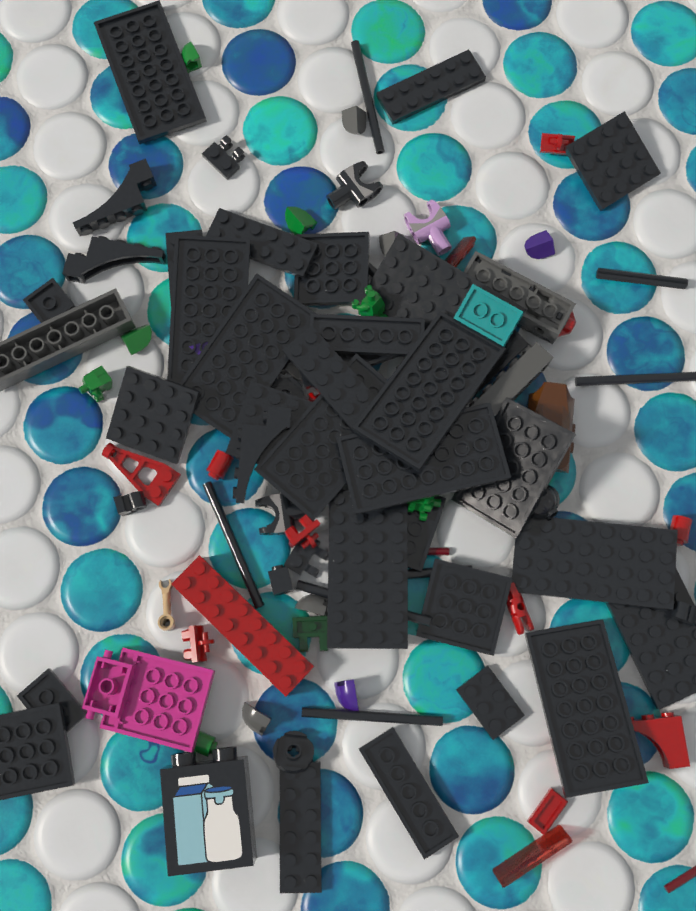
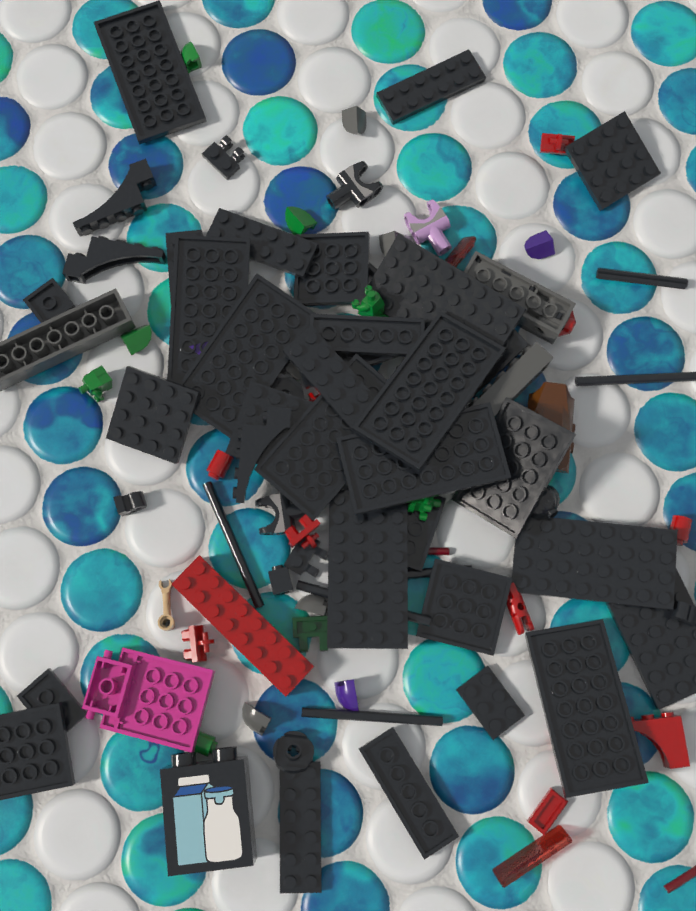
red plate [102,443,181,507] -> none
black piece [351,40,385,154] -> none
teal plate [454,284,524,347] -> none

